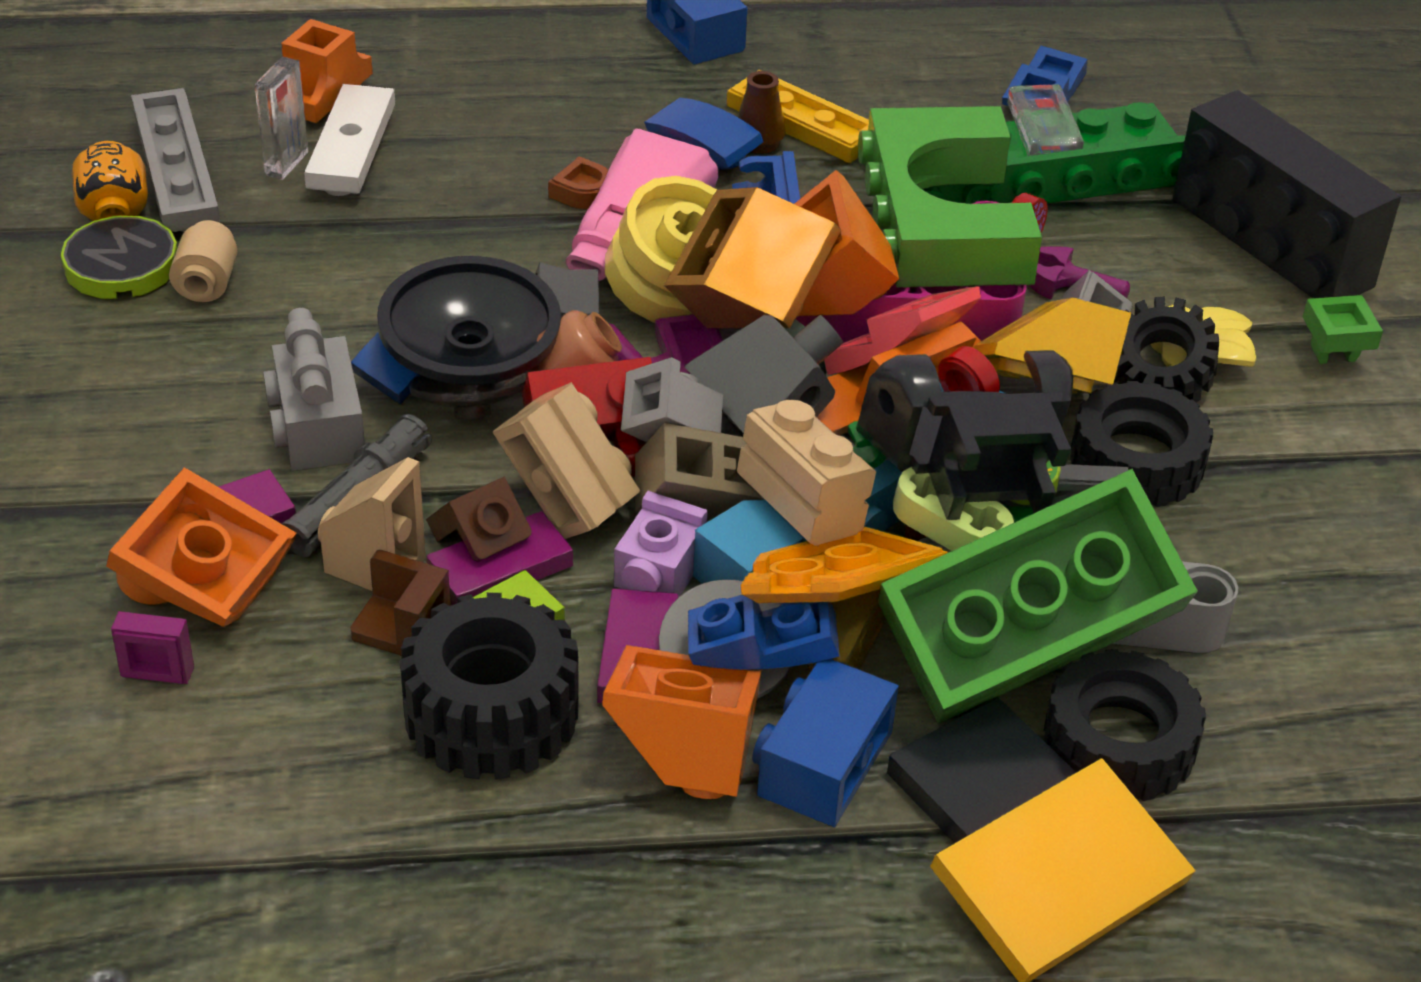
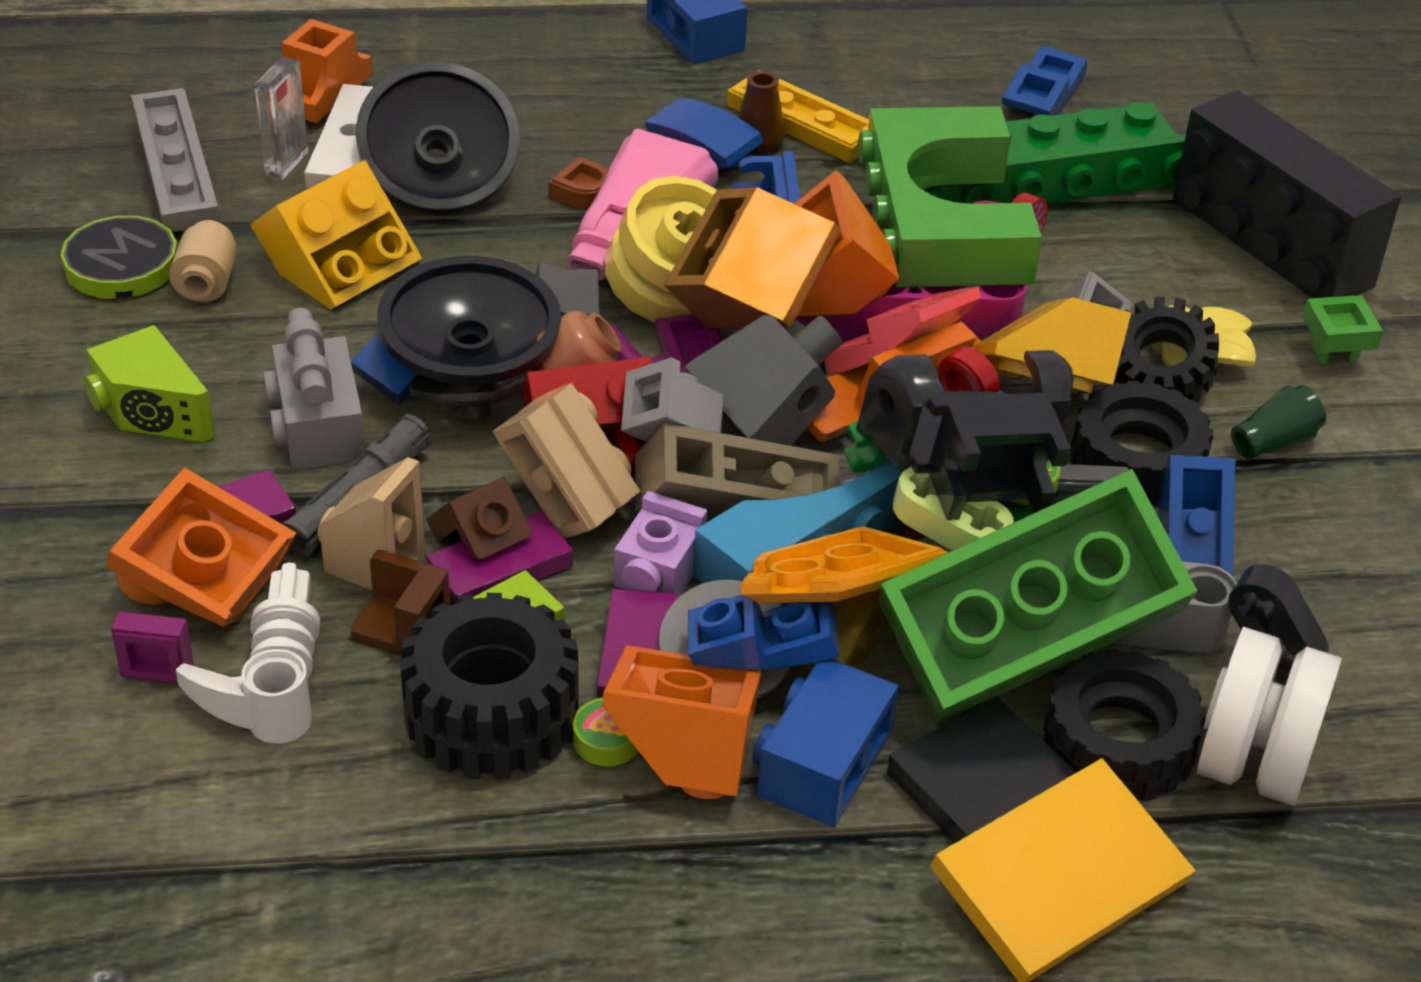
light orange head [72,141,148,221] -> none
tan brick [737,400,876,546] -> none
clear tile [1007,84,1084,156] -> none
magenta bar [1028,246,1130,299] -> none
none -> lime slope [83,325,215,442]
none -> white piece [176,562,320,744]
none -> yellow slope [250,160,422,309]
none -> black dish [356,61,520,214]
none -> tile [573,698,639,767]
none -> blue slope [1157,455,1235,576]
none -> white wheel [1196,627,1342,806]
none -> black beam [1228,564,1329,684]
none -> dark green cone [1231,385,1326,459]

